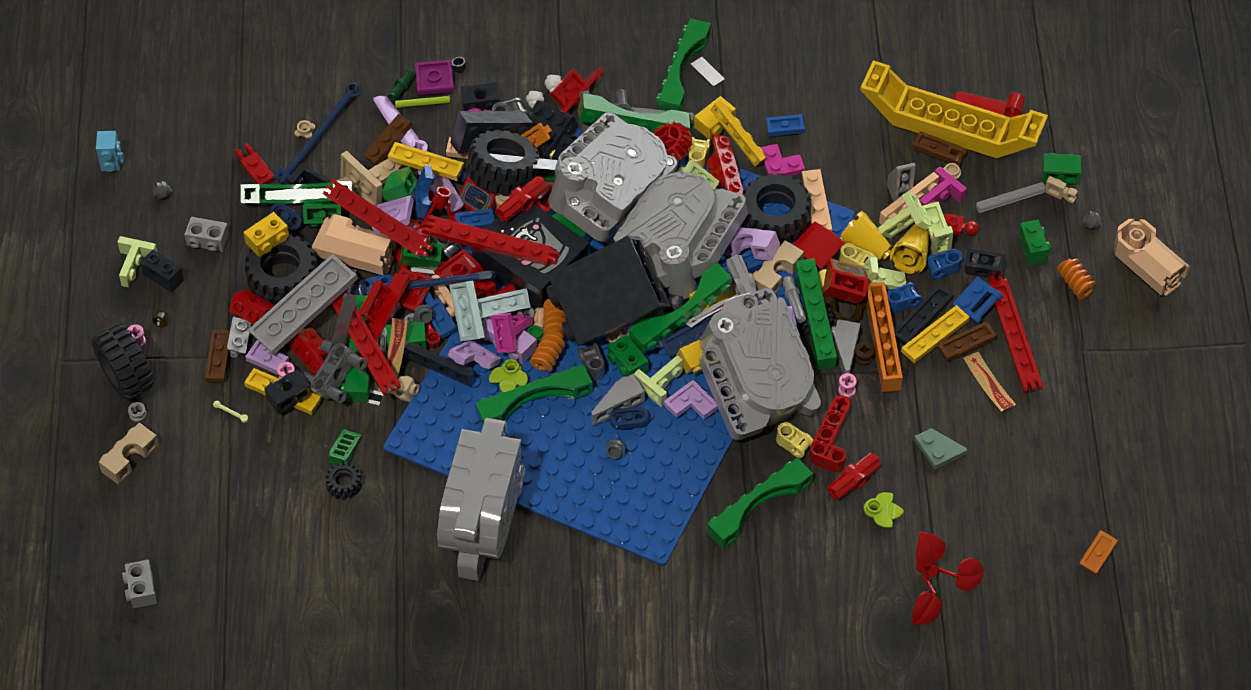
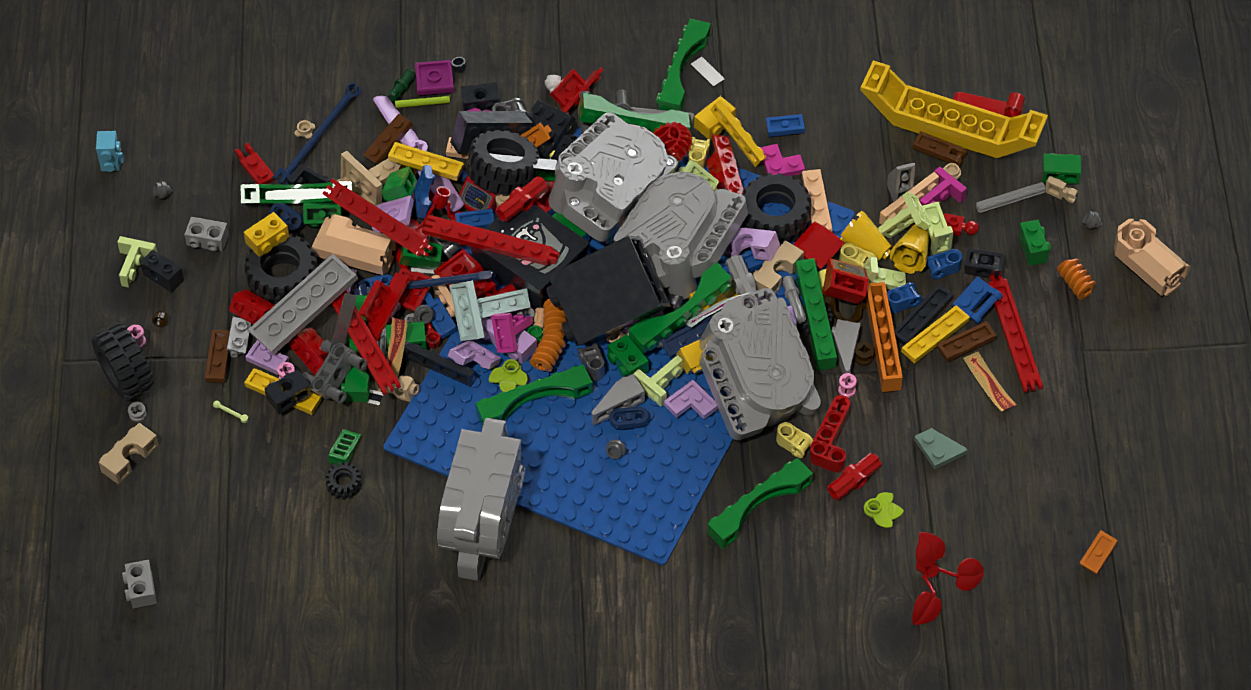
white plate [526,91,544,108] -> none

